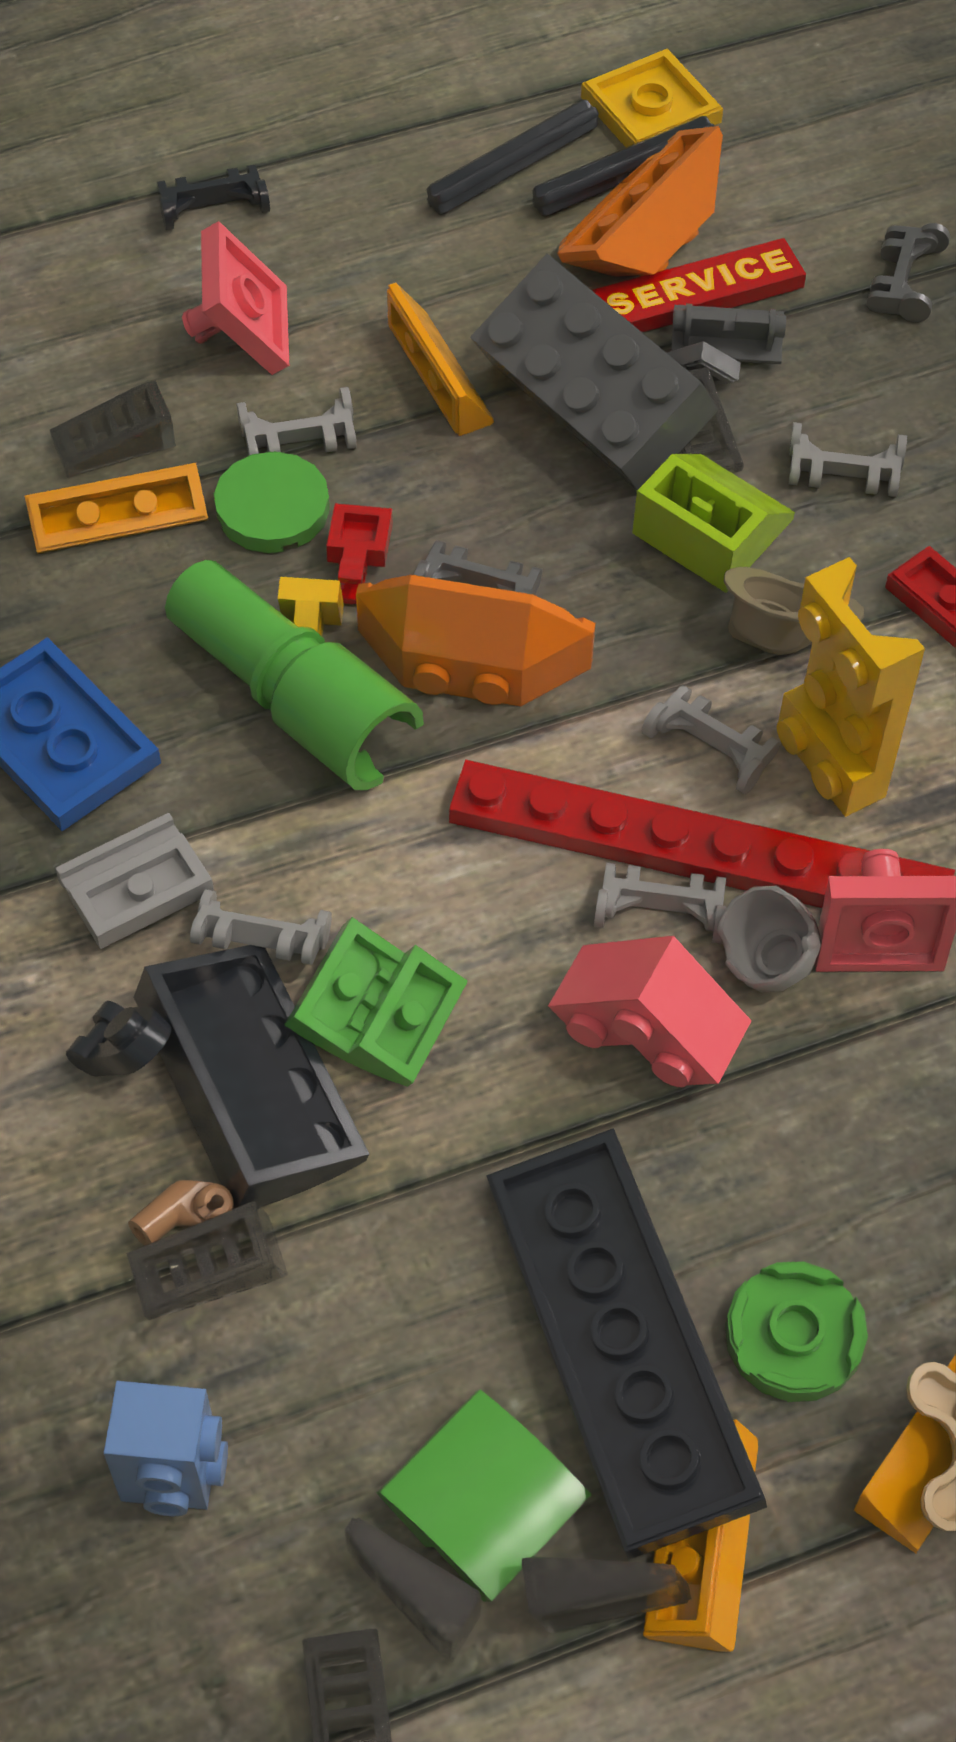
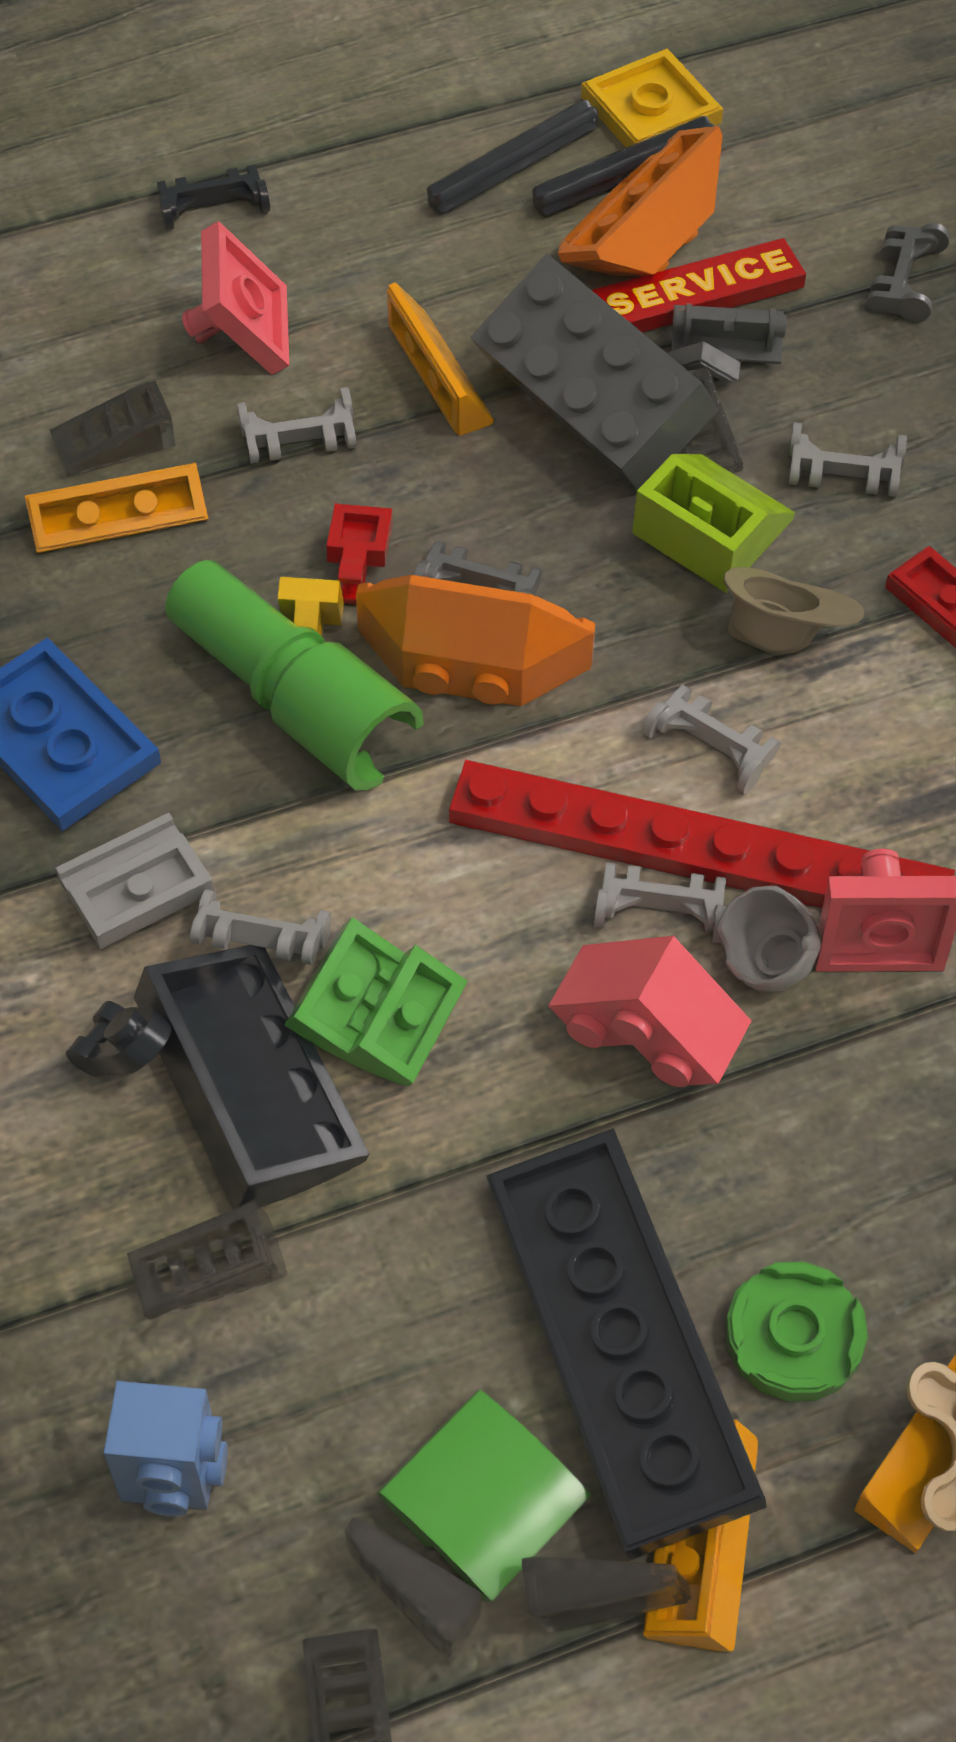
medium nougat arm [128,1180,233,1247] -> none
bright green tile [214,451,330,553] -> none
yellow piece [777,557,925,817] -> none

